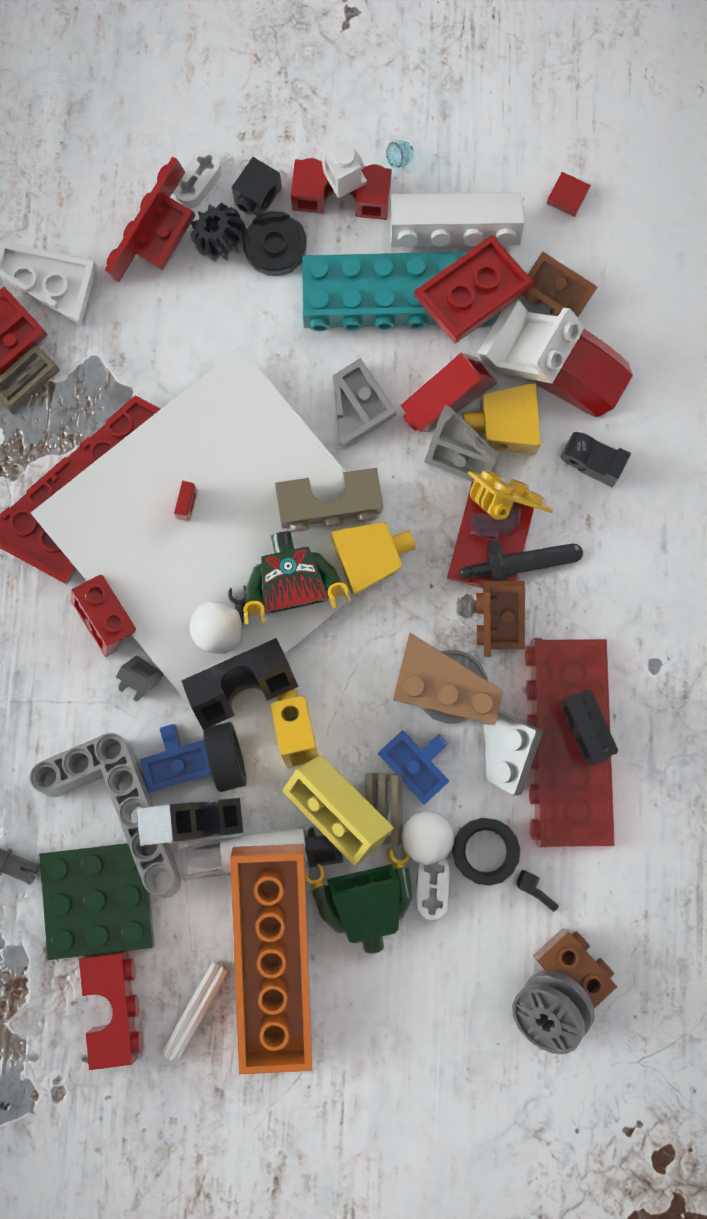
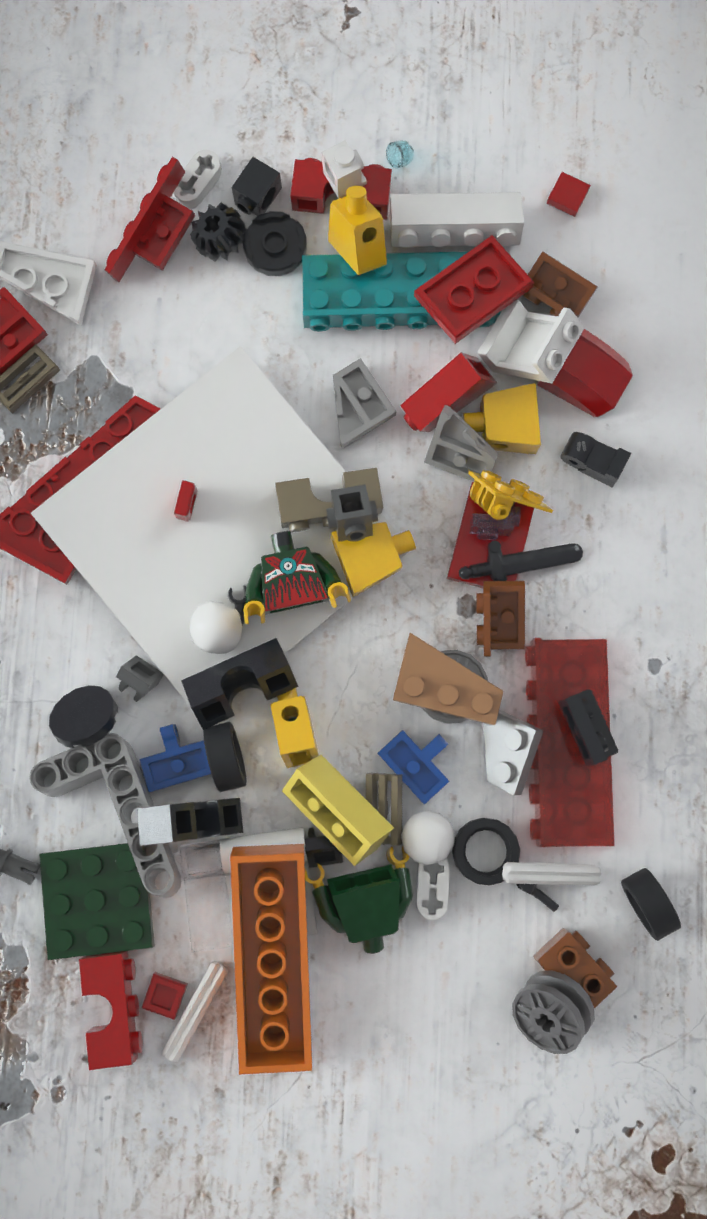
red bracket [71,575,136,657] -> none
none -> black tile [49,685,118,748]
none -> red tile [141,972,188,1020]
none -> dark grey brick [326,484,378,542]
none -> yellow torso [328,185,387,275]
none -> white axle [502,862,601,885]
none -> black tyre [621,868,681,941]

